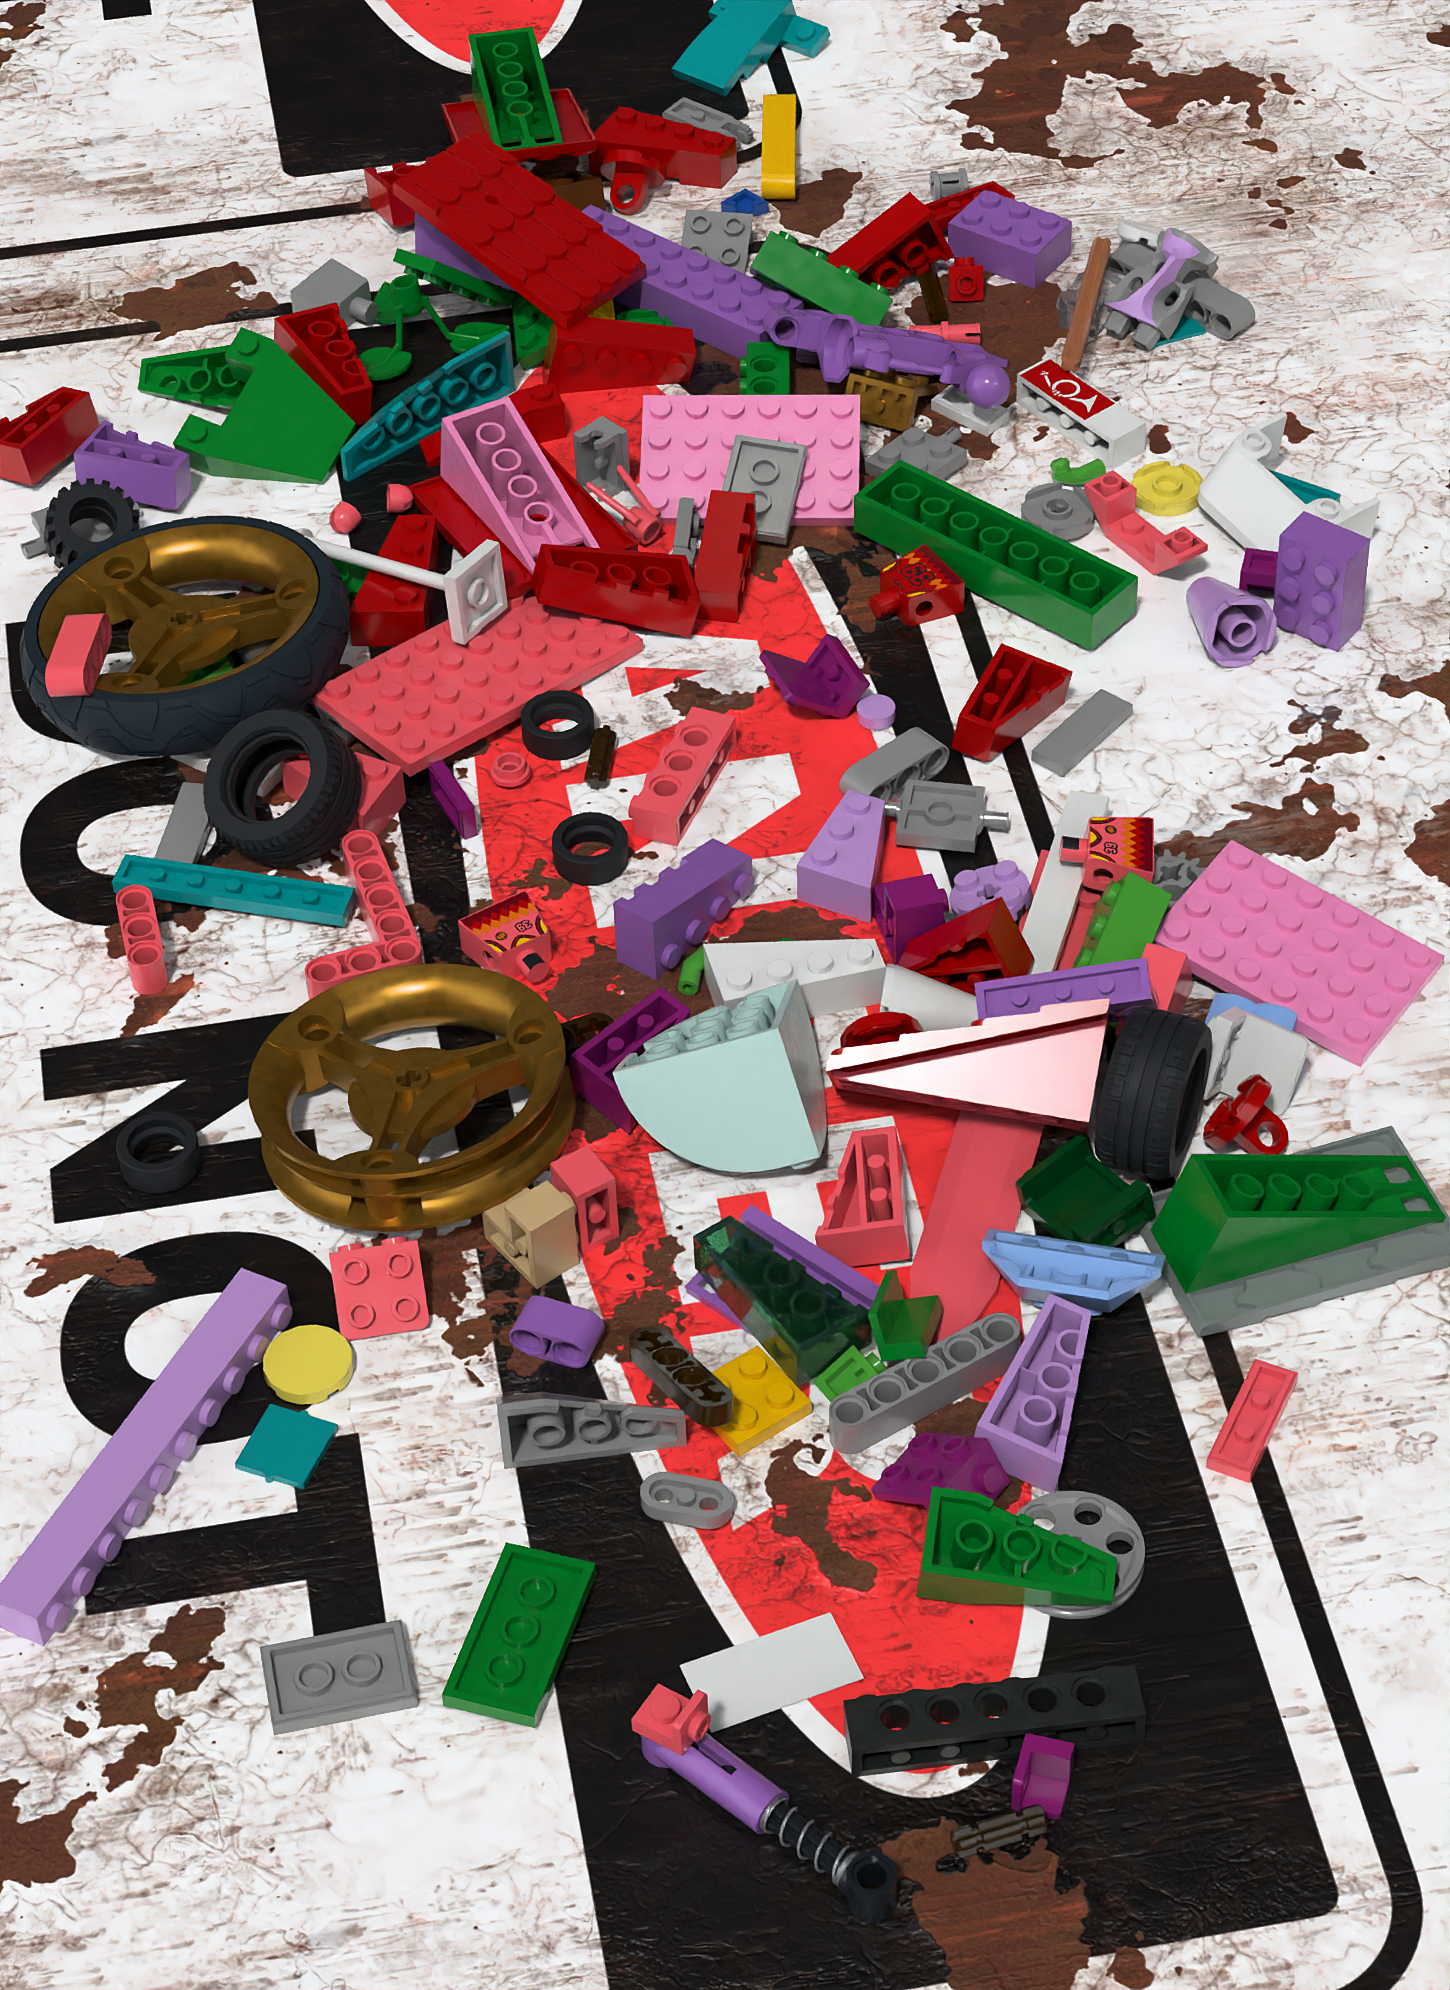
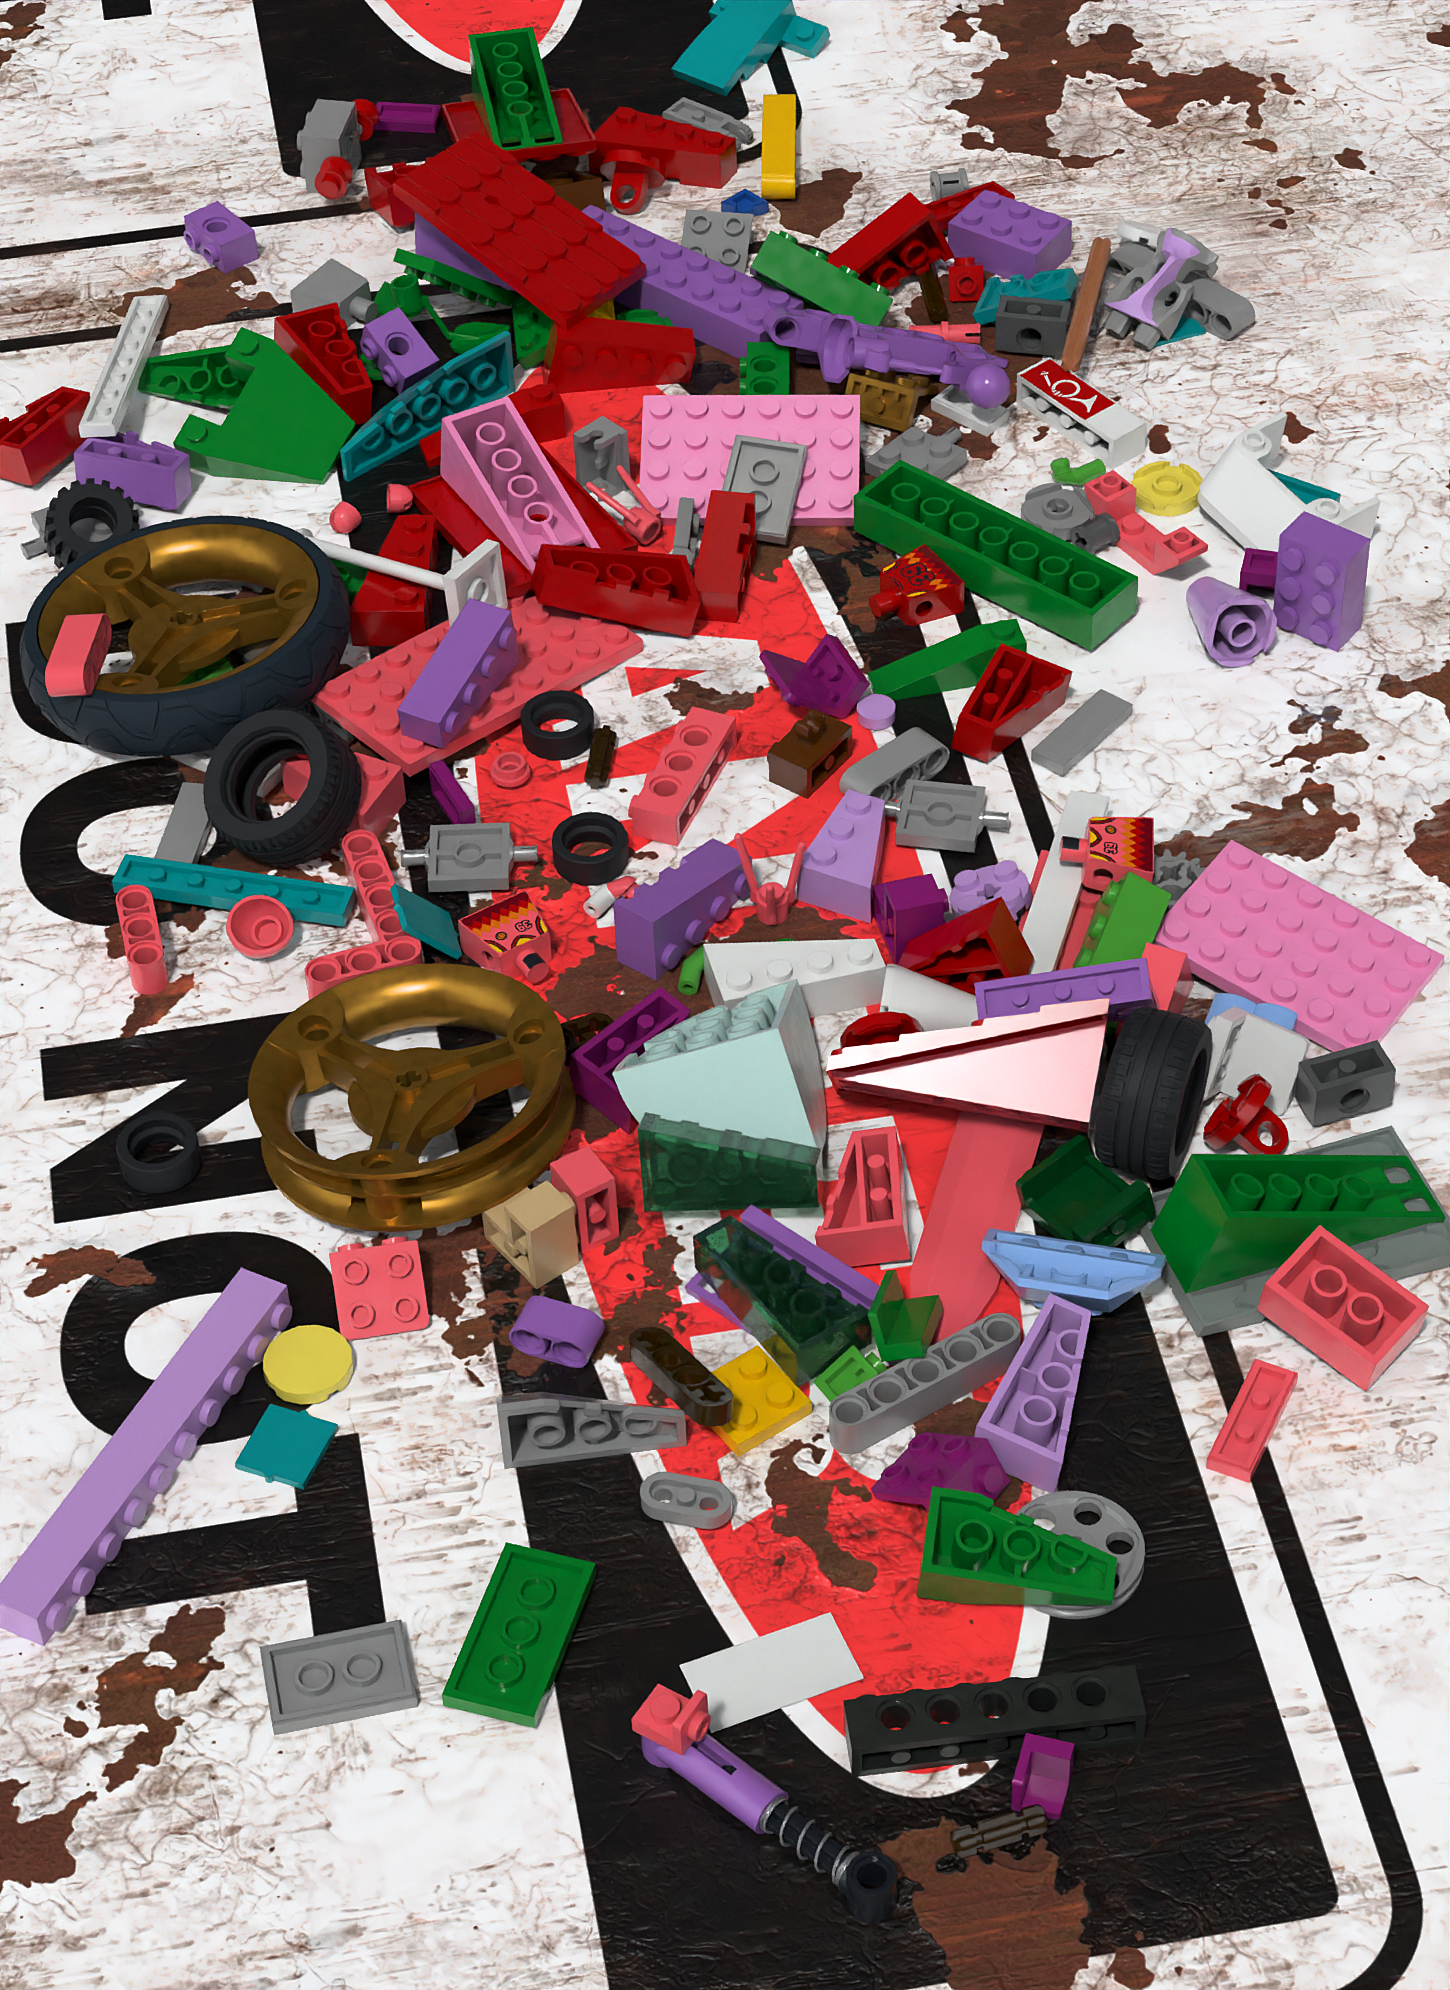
none -> white tile [78,295,169,438]
none -> medium lavender brick [184,201,259,274]
none -> coral piece [226,895,294,958]
none -> light grey brick [297,99,379,200]
none -> medium lavender brick [360,307,439,395]
none -> magenta tile [374,102,442,133]
none -> teal piece [390,884,462,959]
none -> medium lavender wedge [397,598,520,749]
none -> light grey plate [401,822,538,892]
none -> arm [583,876,639,919]
none -> clear green wedge [638,1112,824,1212]
none -> coral plant [734,833,806,925]
none -> reddish brown brick [767,709,853,799]
none -> green wedge [868,619,1027,701]
none -> teal wing [972,268,1078,325]
none -> dark grey brick [995,295,1071,357]
none -> dark grey bush [1071,513,1120,555]
none -> coral brick [1257,1225,1429,1392]
none -> dark grey brick [1295,1040,1396,1127]

